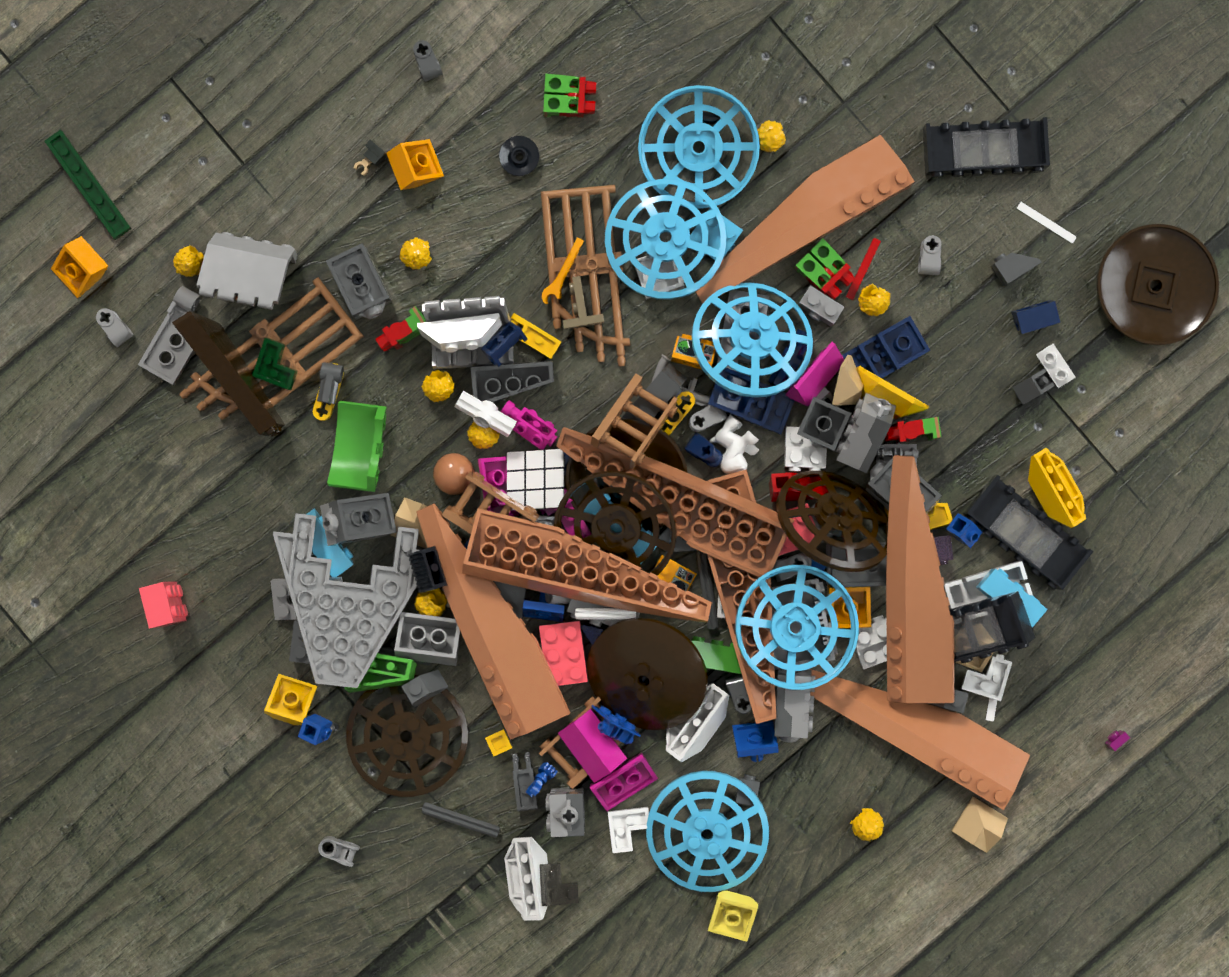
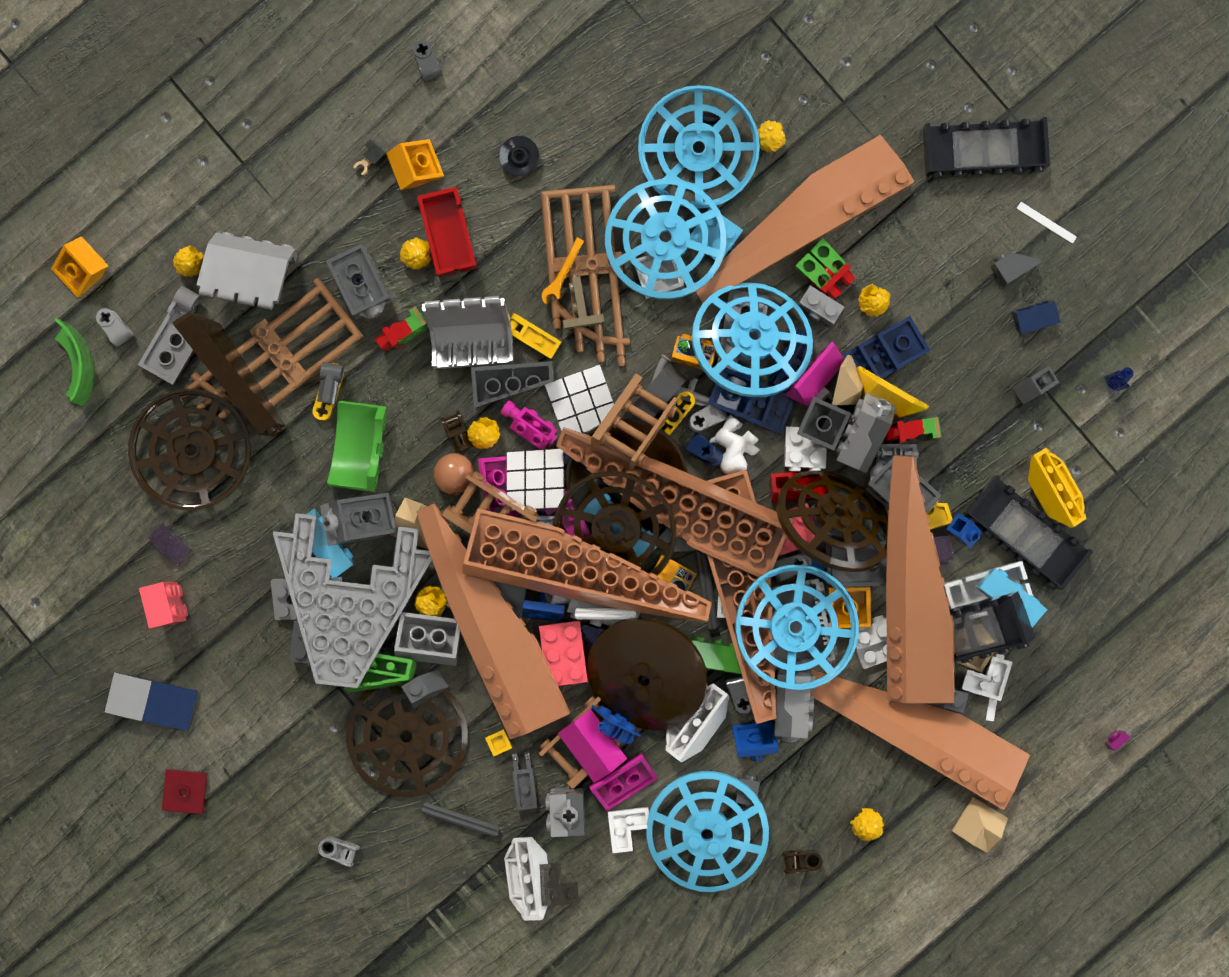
dark green plate [44,129,132,240] -> none
dark green plate [252,338,298,390] -> none
yellow slope [264,674,317,725] -> none
blue brick [298,714,332,745] -> none
black brick [407,546,447,593] -> none
white wedge [417,313,502,352] -> none
yellow piece [421,370,454,402] -> none
white piece [454,391,517,437] -> none
dark blue hinge [481,321,528,367] -> none
blue piece [526,762,558,797] -> none
bright green hips [543,74,596,118] -> none
light yellow slope [708,891,758,942] -> none
red sticker [846,238,881,300] -> none
light grey piece [918,235,942,275] -> none
white hinge [1036,343,1076,388] -> none
dark brown dish [1097,224,1219,345] -> none
none -> bright green panel [54,318,95,407]
none -> slope [104,672,198,731]
none -> dark brown dish [128,389,251,510]
none -> clear purple slope [148,523,192,565]
none -> dark red plate [162,769,208,814]
none -> red piece [417,186,478,278]
none -> dark brown connector [440,410,473,453]
none -> white piece [545,365,614,433]
none -> dark brown piece [782,849,822,874]
none -> clear blue hinge [1104,367,1134,391]

